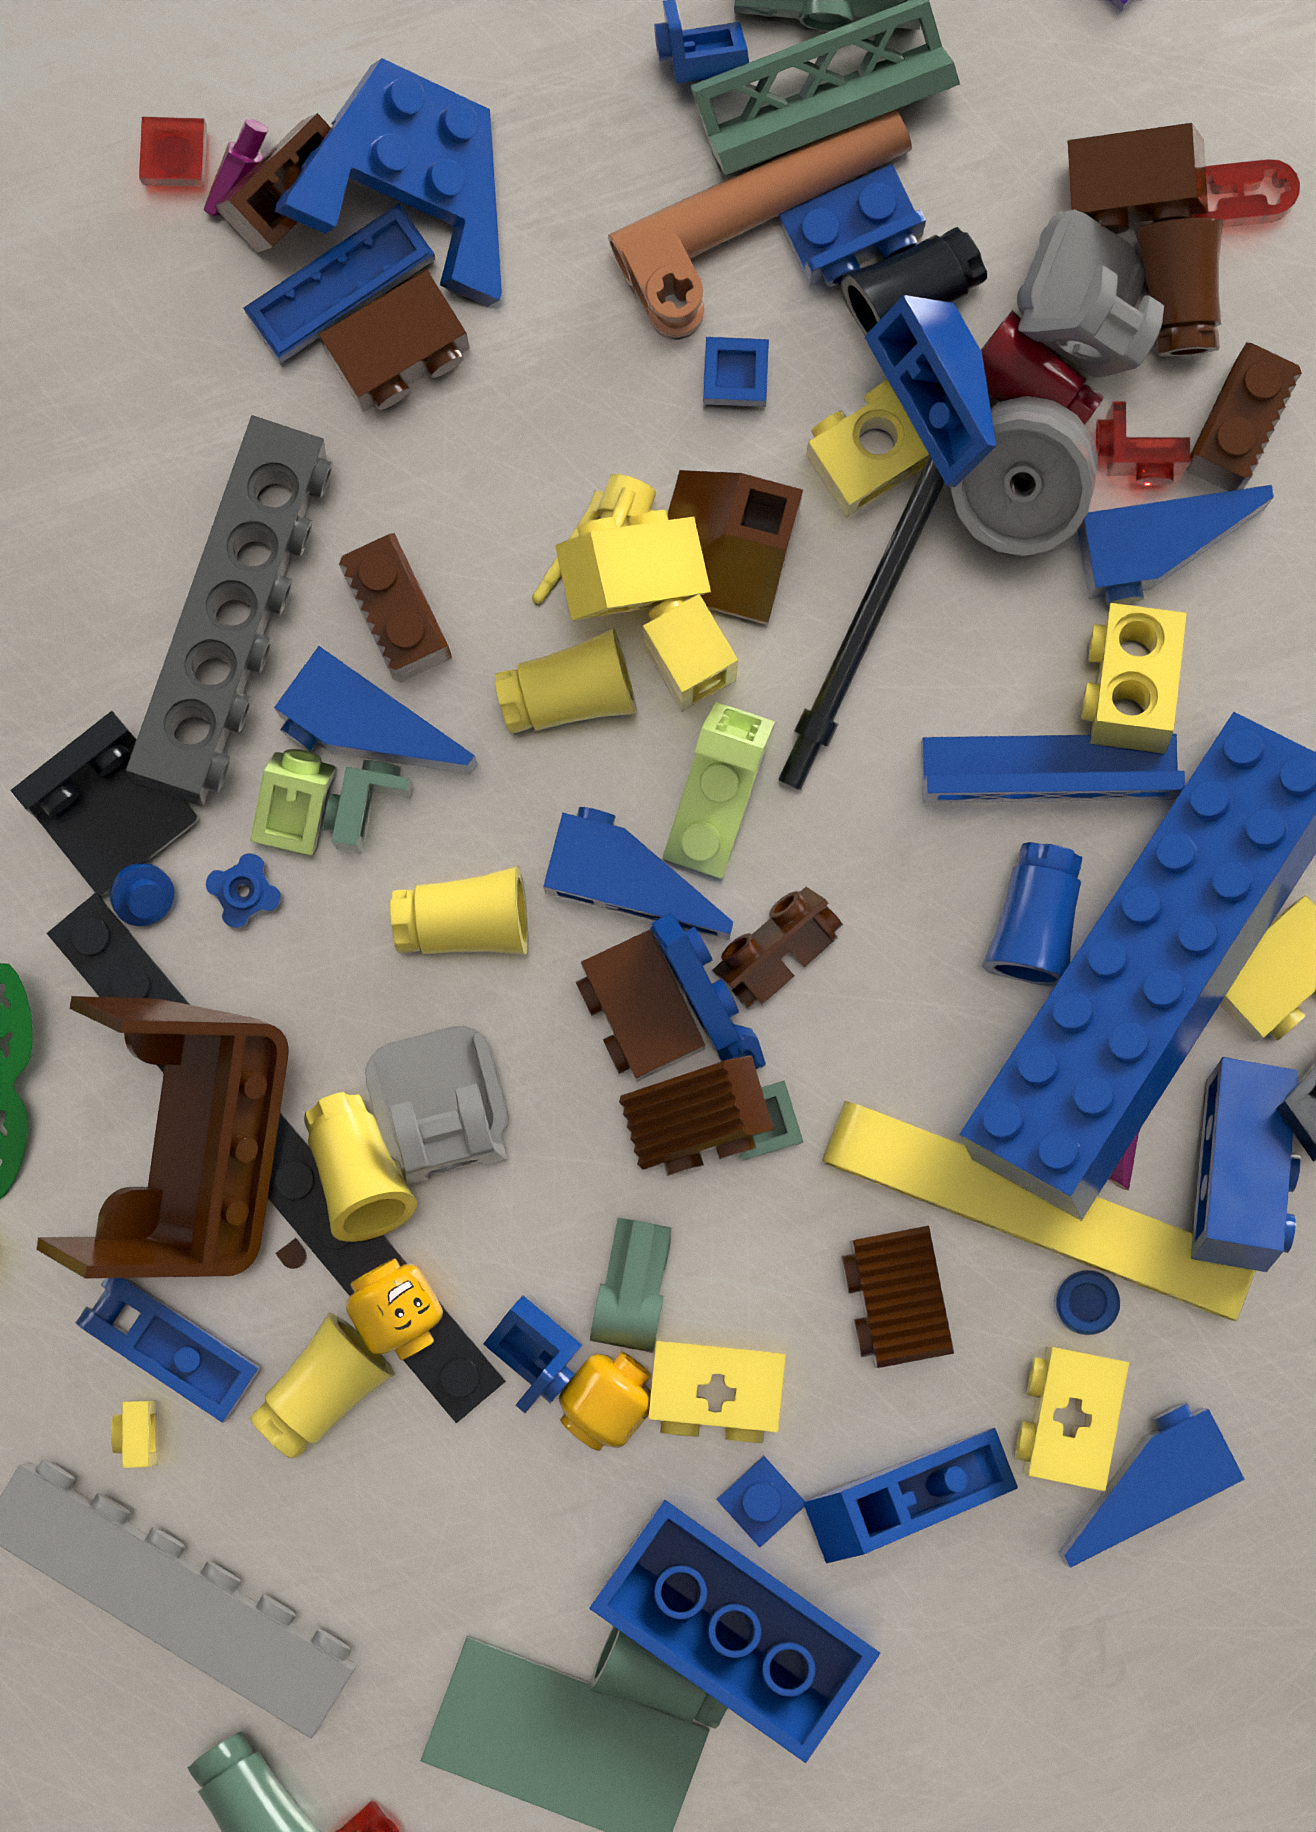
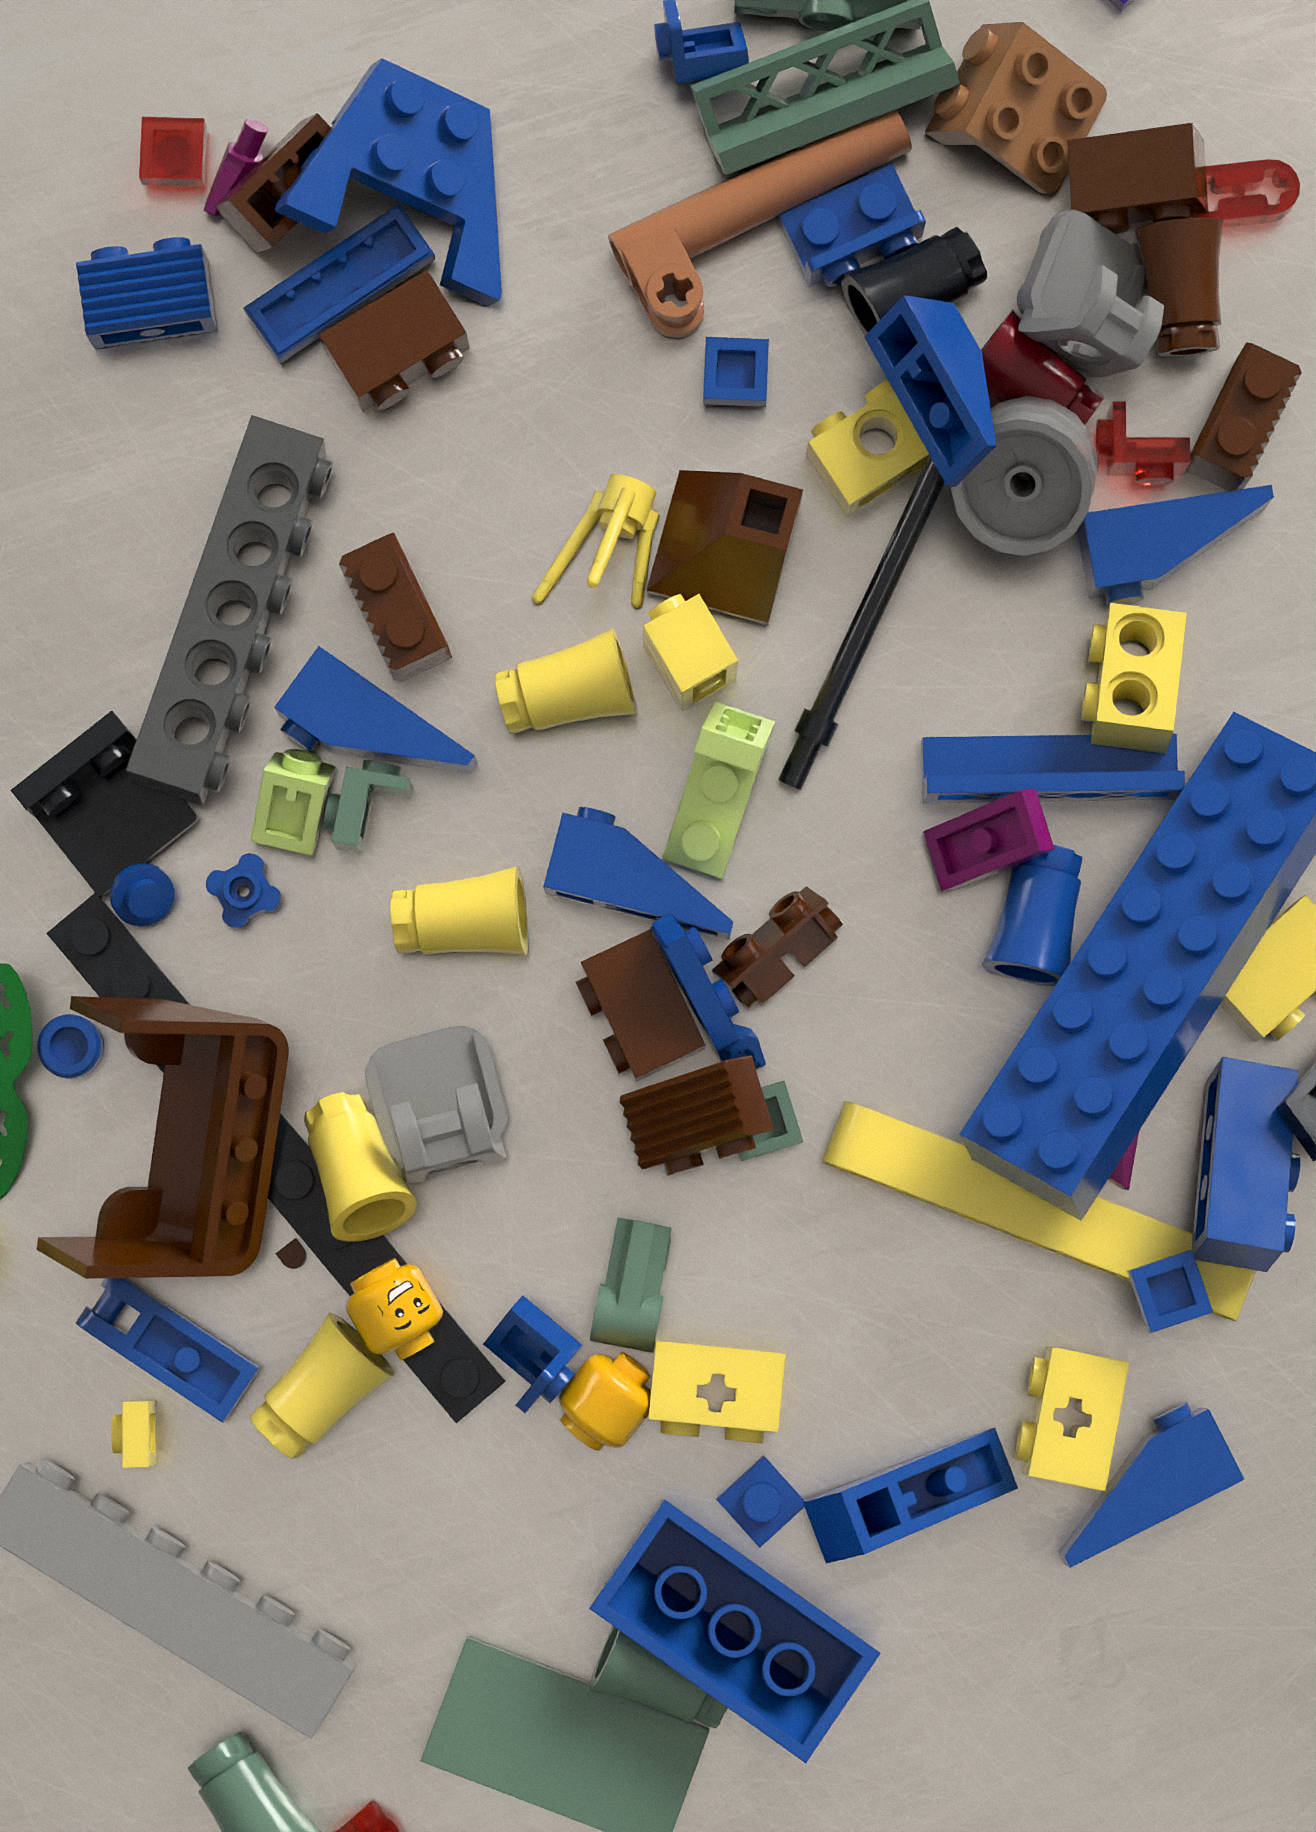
light yellow brick [555,510,711,621] -> none
reddish brown brick [841,1225,954,1368] -> none
blue tile [1054,1270,1120,1335] -> none
none -> blue tile [37,1014,104,1079]
none -> blue brick [76,237,217,349]
none -> magenta plate [923,789,1055,891]
none -> medium nougat bracket [925,22,1107,194]
none -> blue plate [1127,1250,1213,1333]

